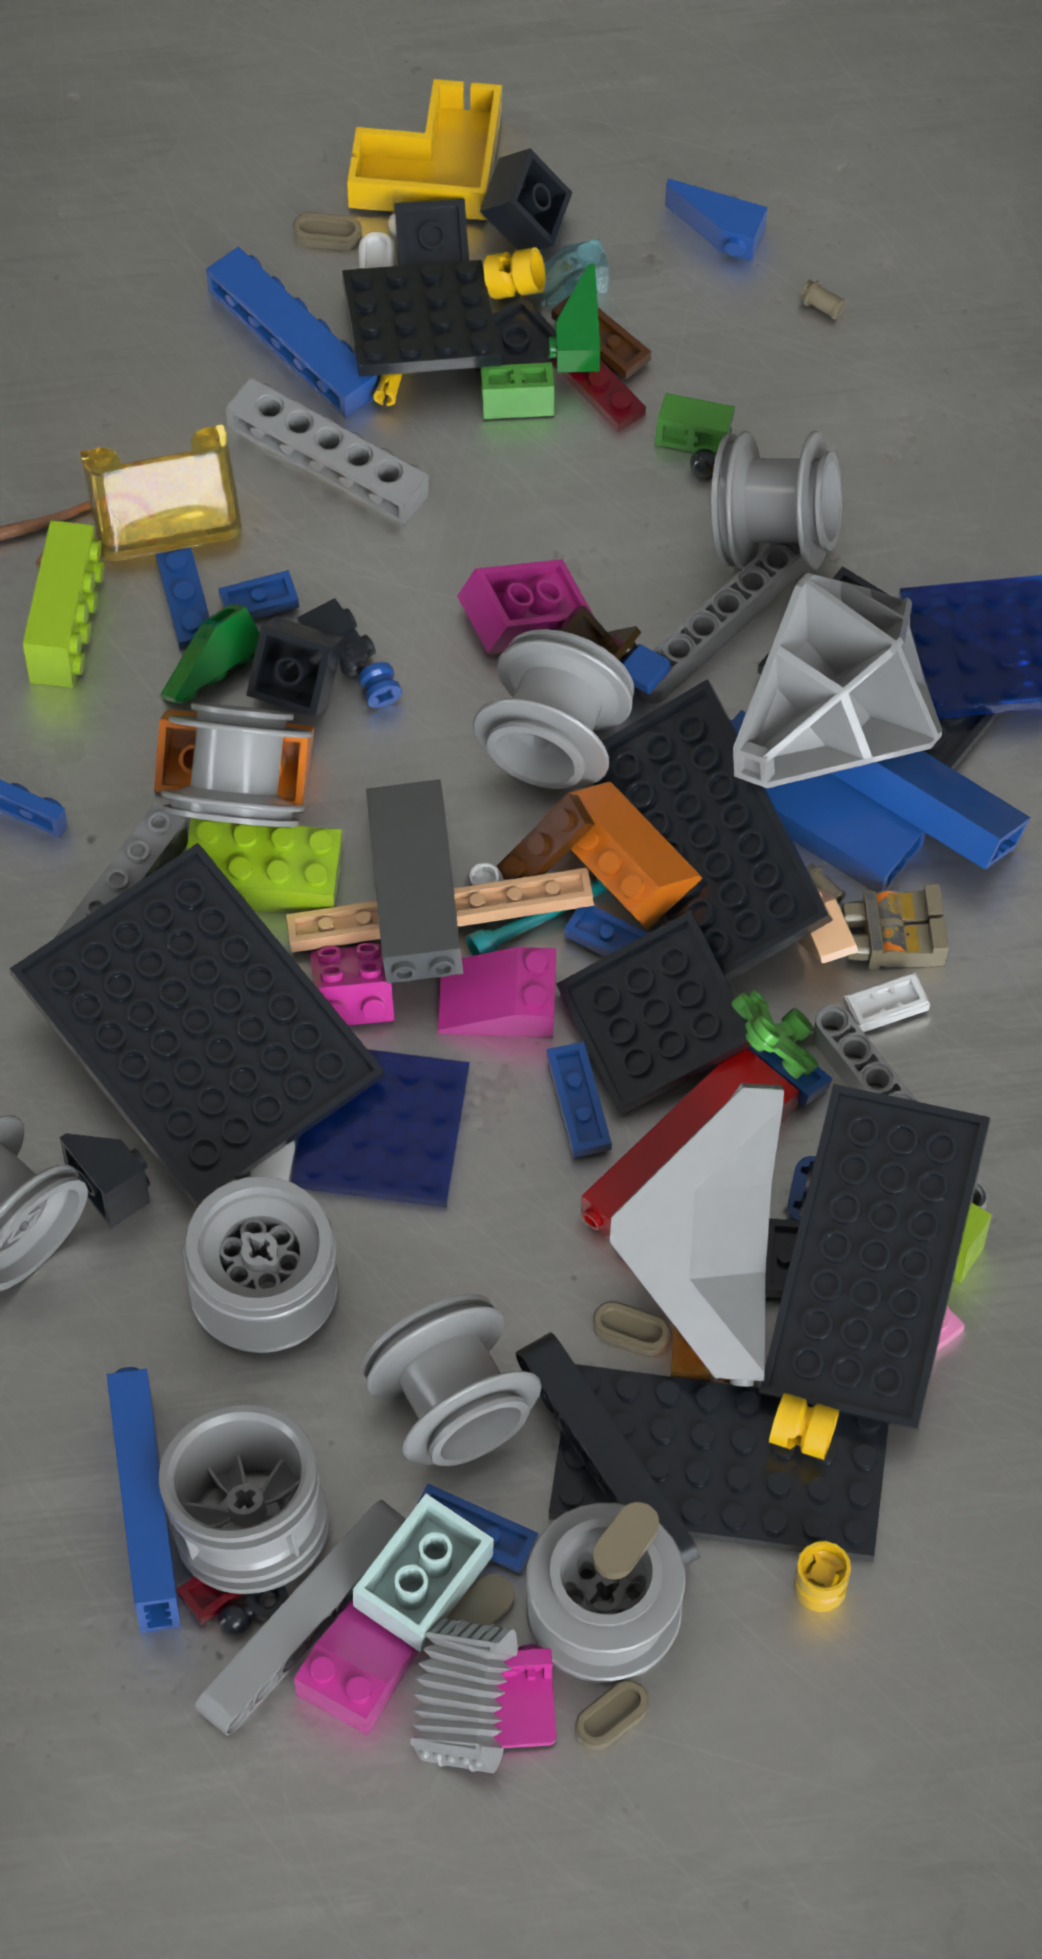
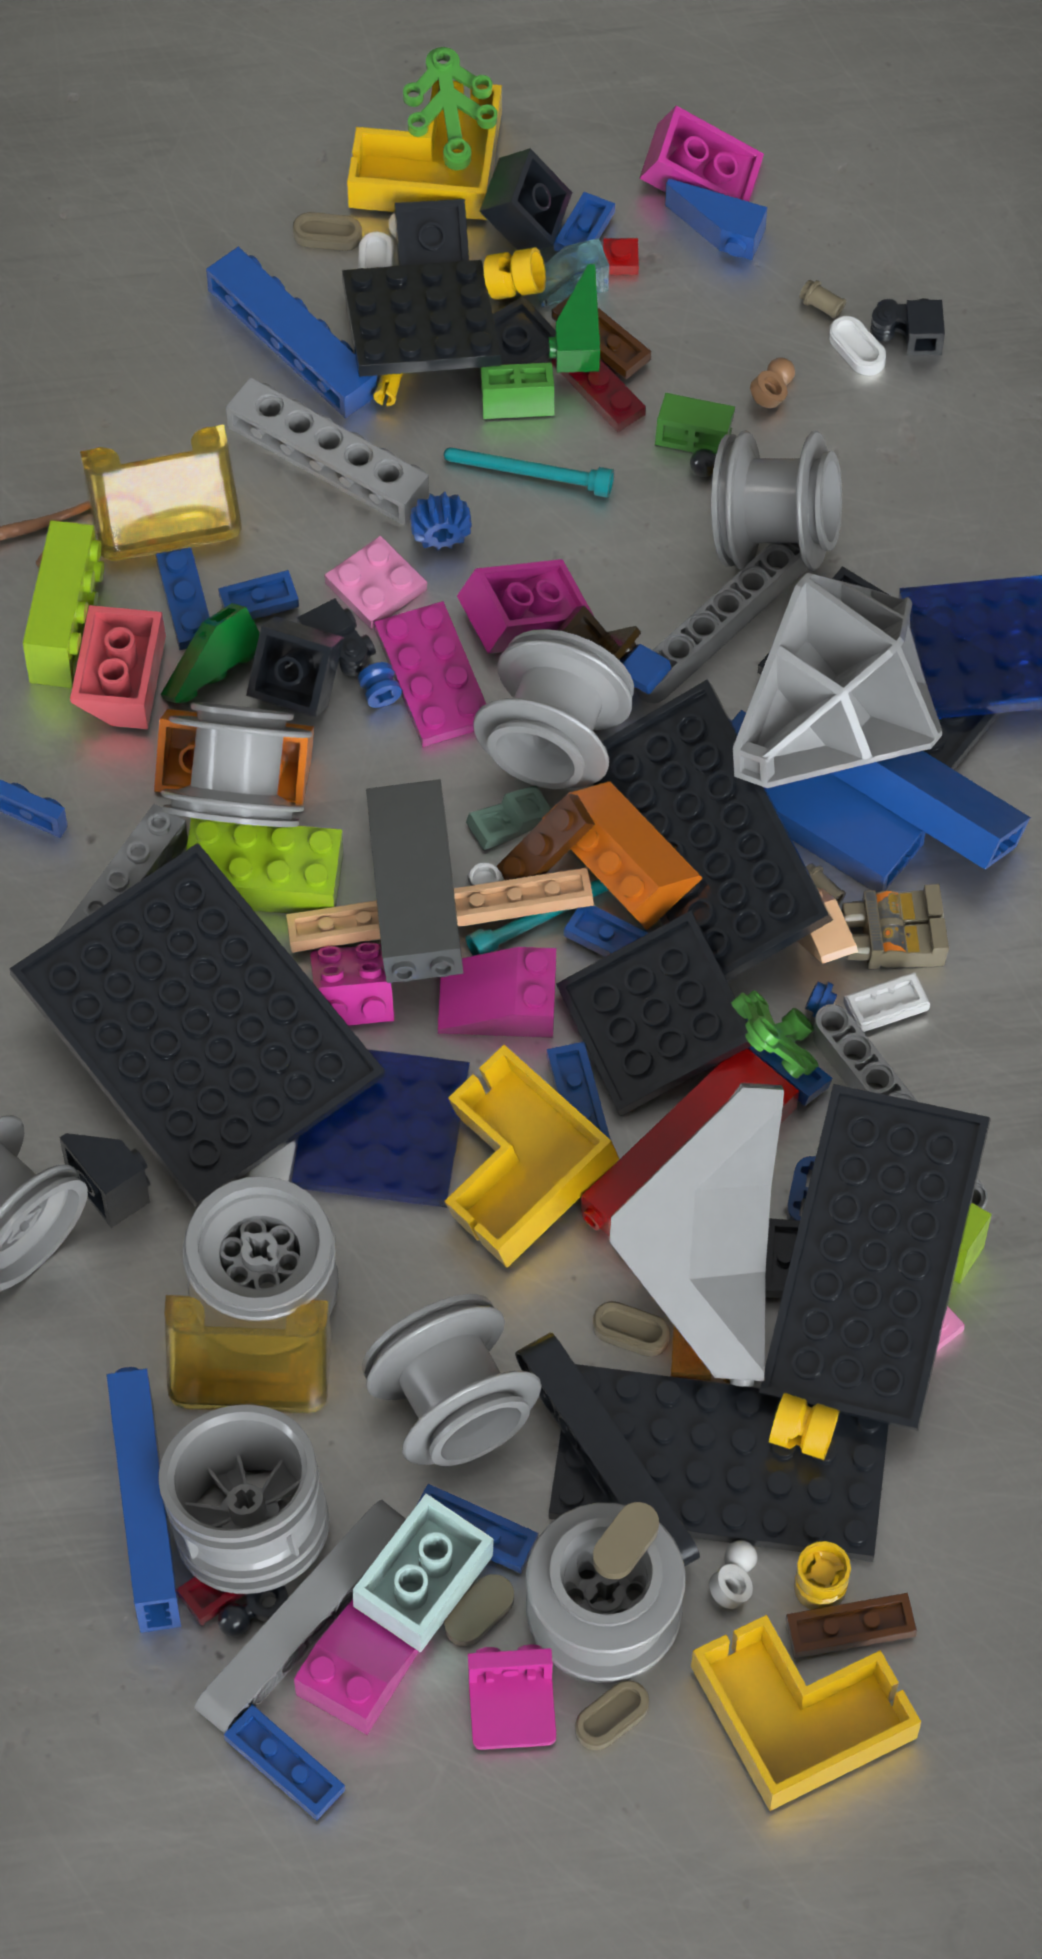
light grey piece [410,1619,518,1773] -> none
none -> coral slope [70,605,166,729]
none -> clear yellow windscreen [164,1295,332,1413]
none -> blue plate [224,1704,345,1821]
none -> bright pink plate [324,536,427,629]
none -> dark pink plate [374,601,486,747]
none -> bright green plant [403,47,497,170]
none -> blue gear [410,492,472,551]
none -> teal piece [443,447,614,498]
none -> yellow piece [444,1045,619,1268]
none -> sand green slope [466,785,551,850]
none -> blue plate [554,192,615,262]
none -> red plate [603,238,639,275]
none -> dark pink slope [639,105,764,202]
none -> yellow piece [691,1615,921,1811]
none -> white plate [709,1540,757,1609]
none -> medium nougat plate [750,357,795,409]
none -> reddish brown plate [786,1592,917,1659]
none -> blue plate [805,981,837,1018]
none -> white tile [829,316,886,376]
none -> black brick [870,298,945,356]

